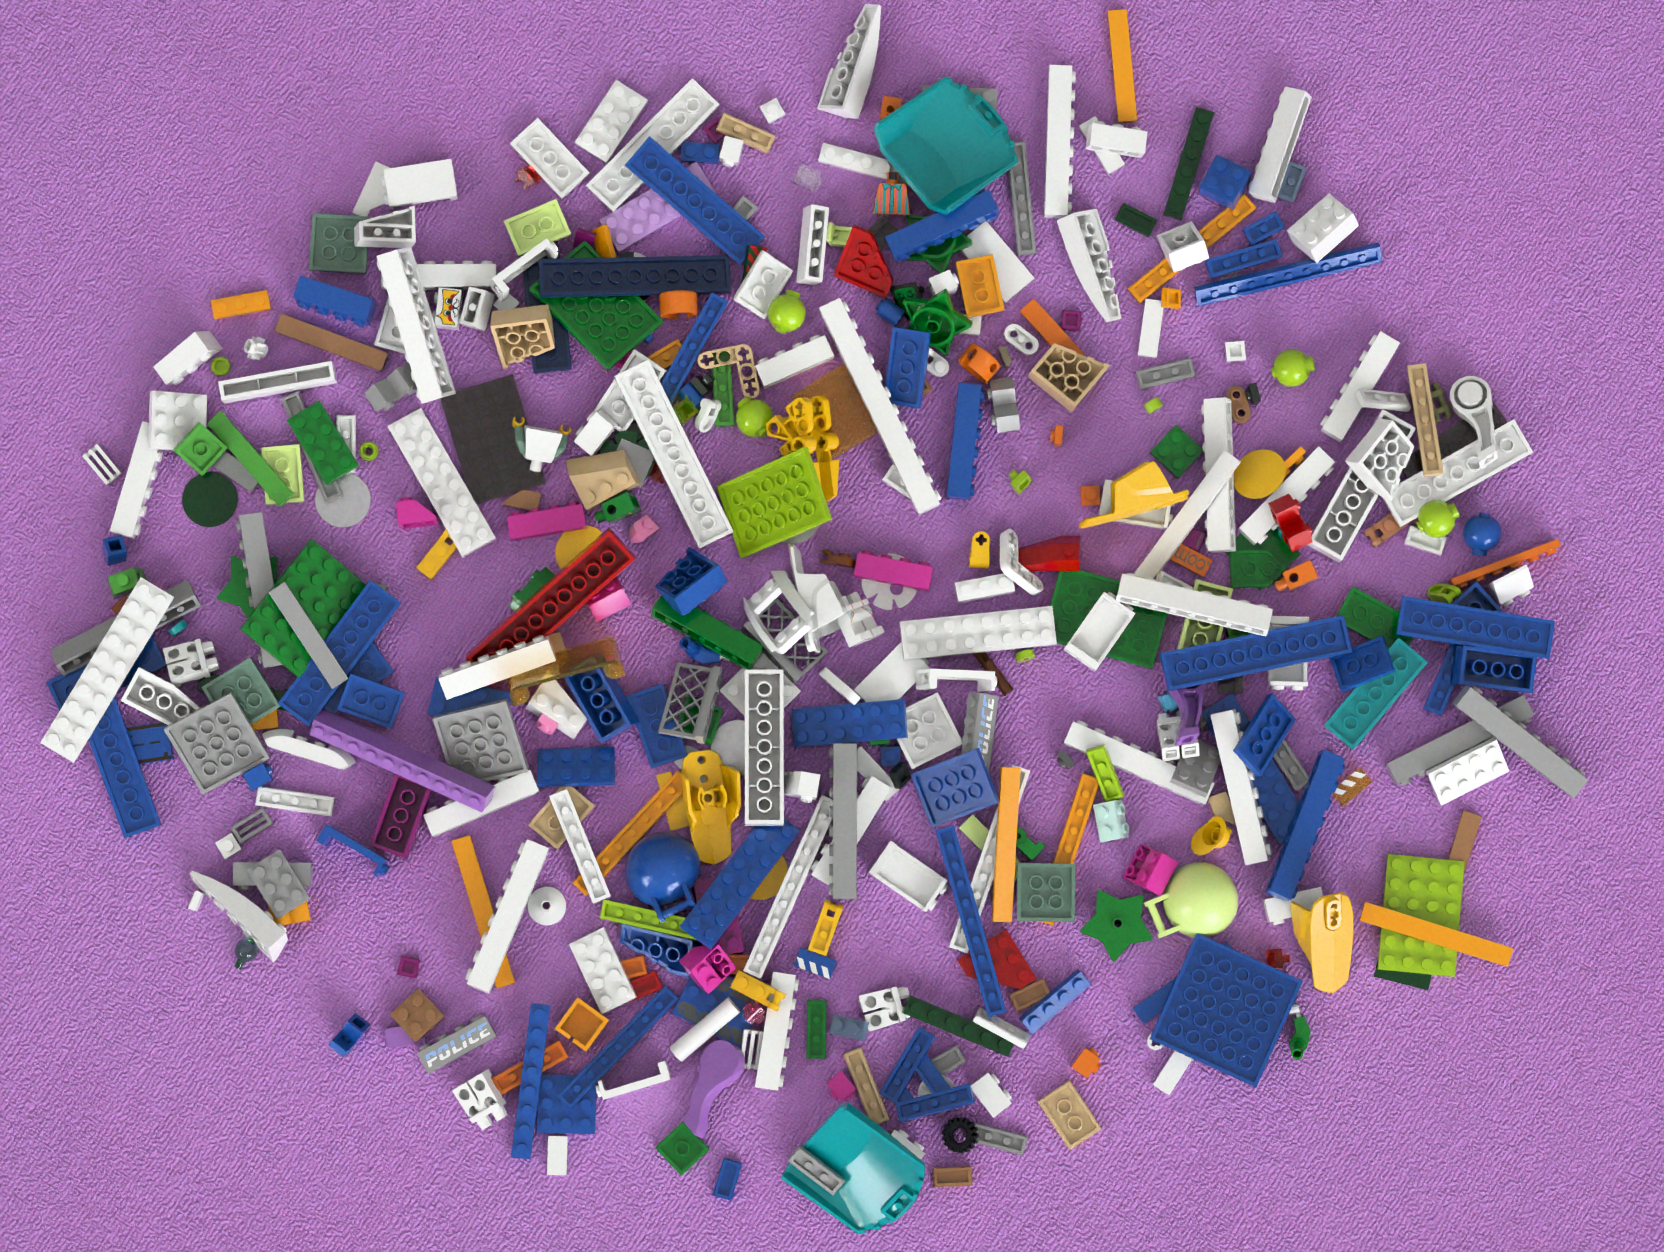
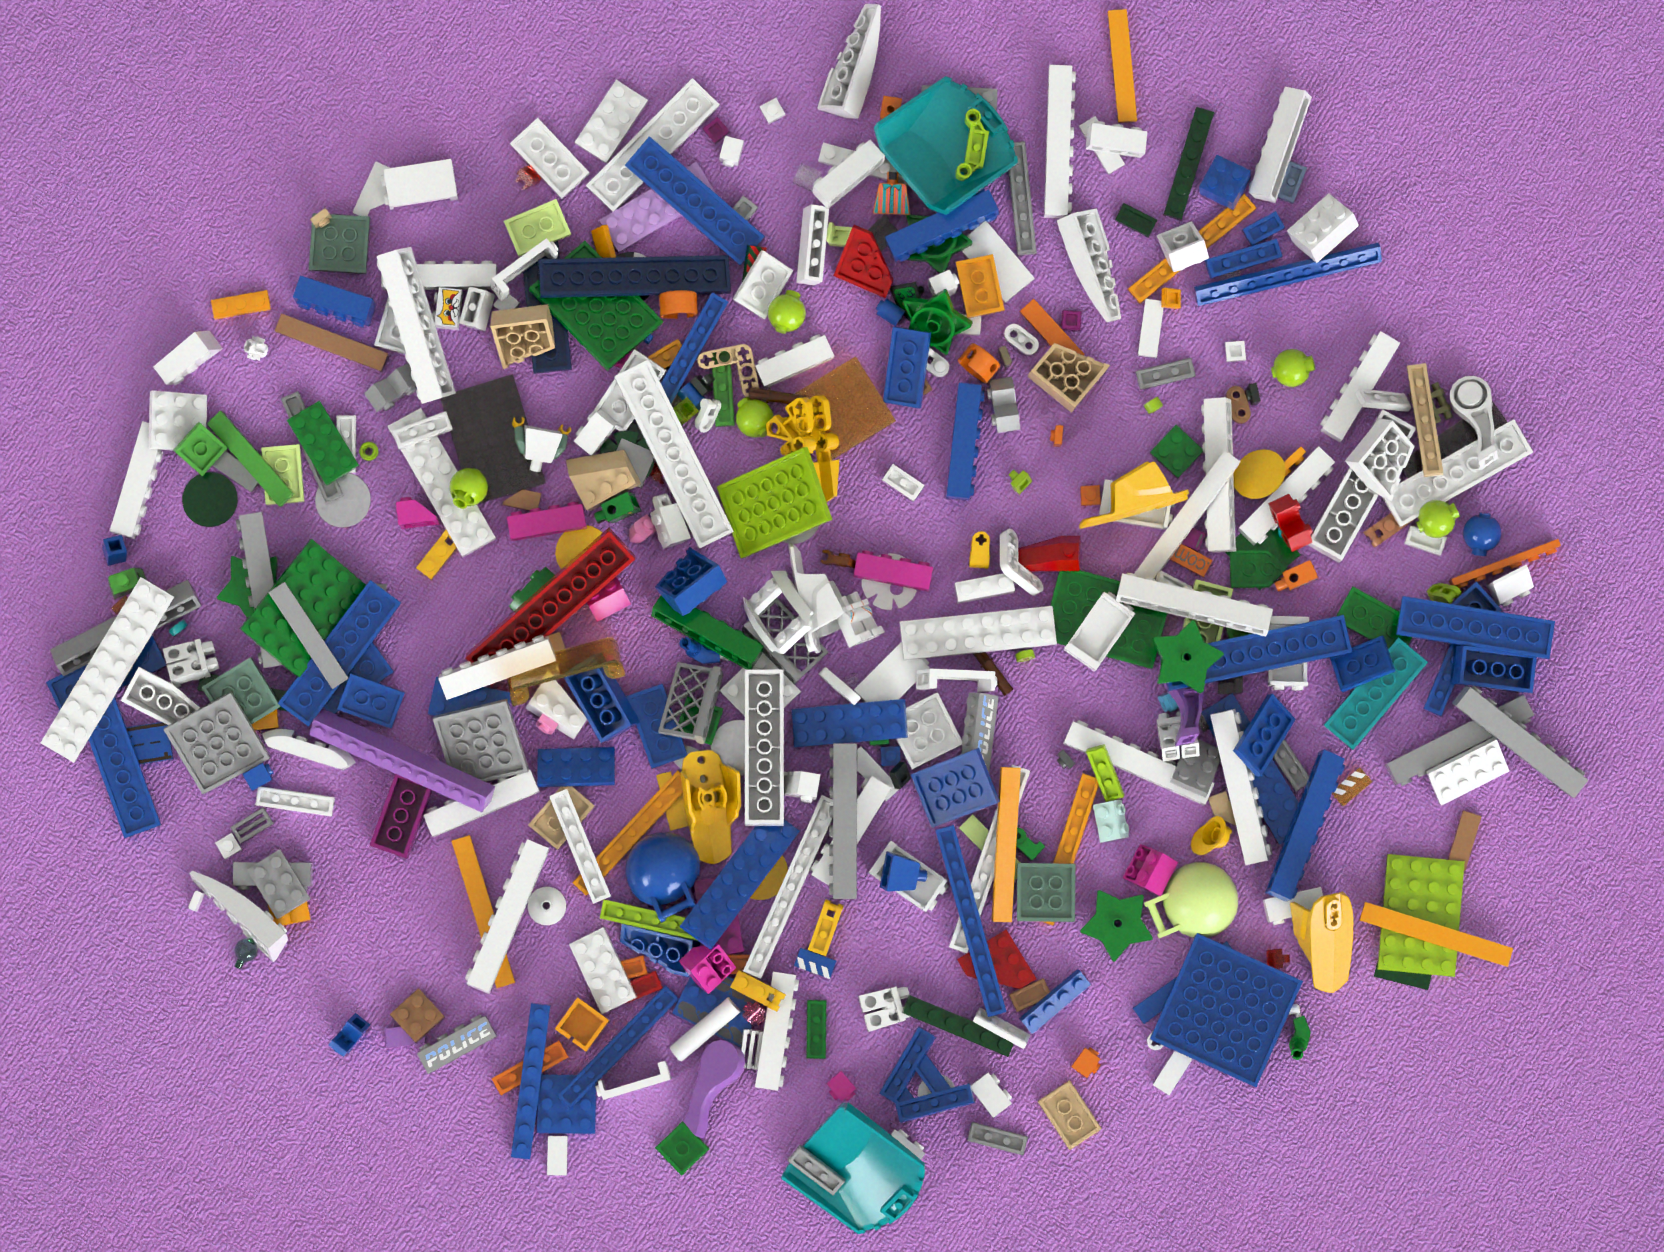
white tile [83,444,122,486] -> none
lime tile [211,356,231,376] -> none
white brick [218,361,337,404] -> none
blue panel [316,824,390,878] -> none
white wedge [354,206,416,248] -> none
magenta tile [397,956,420,979] -> none
white hips [452,1069,507,1130] -> none
magenta tile [573,228,596,248] -> none
blue plate [680,142,720,165] -> none
blue tile [713,1158,742,1201] -> none
tan tile [716,113,775,154] -> none
white brick [819,298,941,516] -> none
sand blue plate [829,1014,869,1041] -> none
tan tile [843,1047,890,1124] -> none
light grey tile [931,1045,966,1075] -> none
medium nougat tile [933,1166,973,1187] -> none
black tyre [941,1117,979,1153] -> none
none -> tan plate [310,208,332,229]
none -> white tile [392,411,453,449]
none -> lime brick [449,468,488,509]
none -> white brick [650,493,691,549]
none -> reddish brown axle [749,387,806,406]
none -> white brick [813,140,885,209]
none -> blue torso [879,851,927,892]
none -> lime plate [956,109,989,181]
none -> green plate [1152,620,1224,693]

